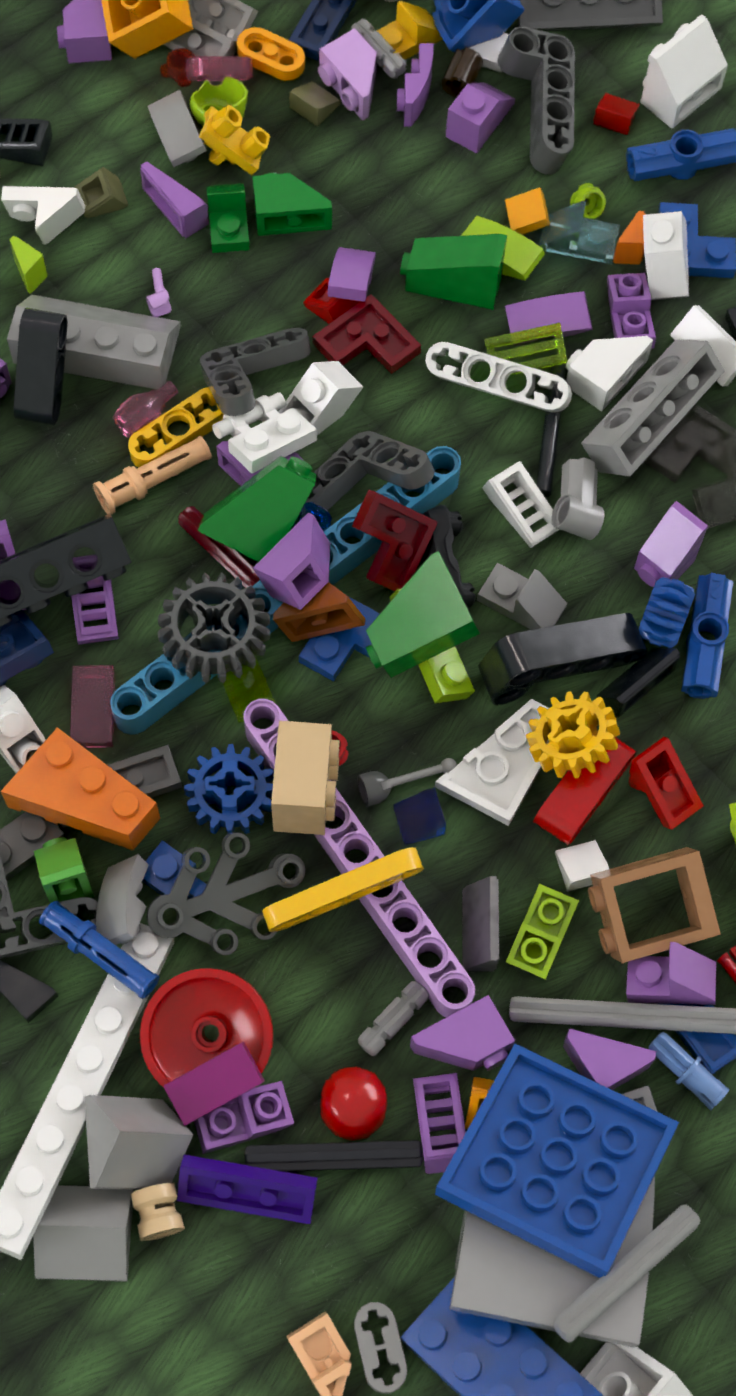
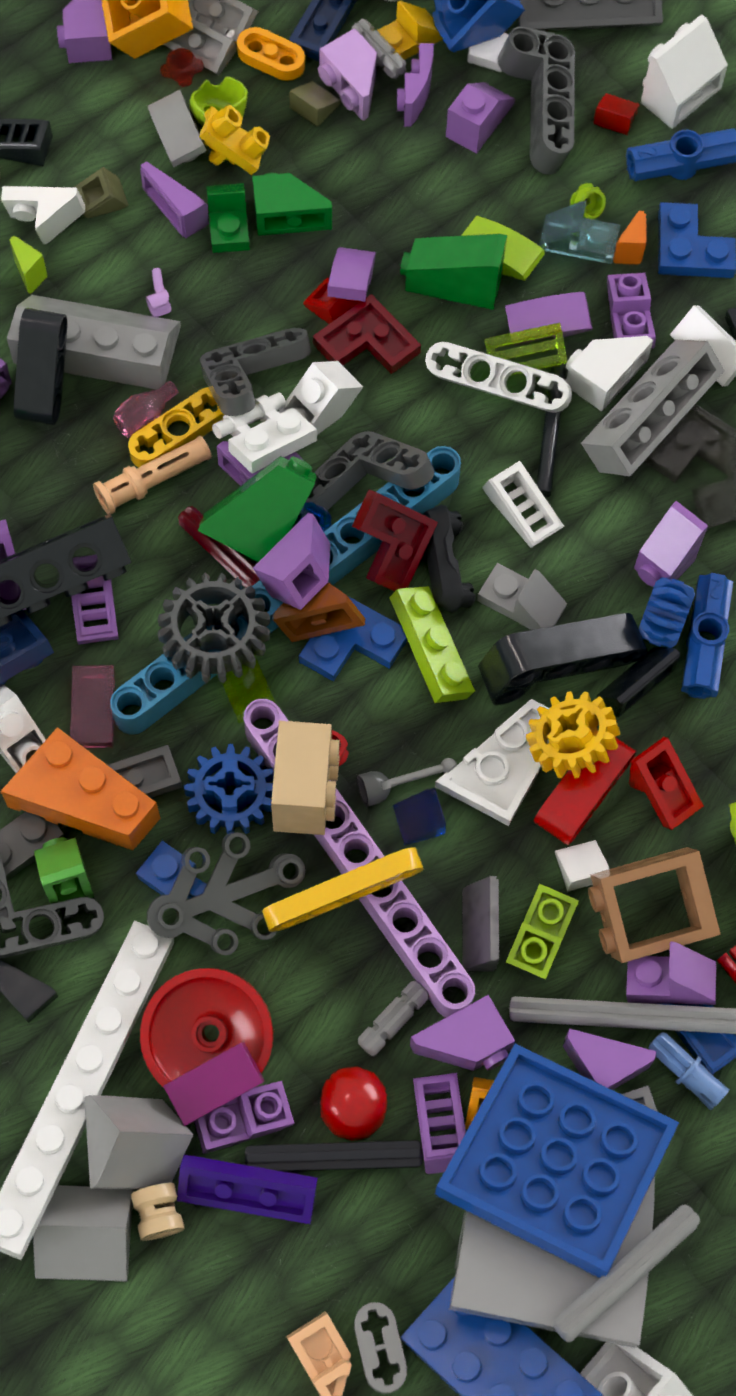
blue pin [39,900,160,999] -> none
light grey slope [96,854,149,945] -> none
clear pink beam [185,56,254,81] -> none
green slope [365,551,480,678] -> none
dark brown piece [441,47,483,97] -> none
light orange tile [505,187,550,235] -> none
light grey piece [551,457,605,540] -> none
white slope [643,211,689,300] -> none

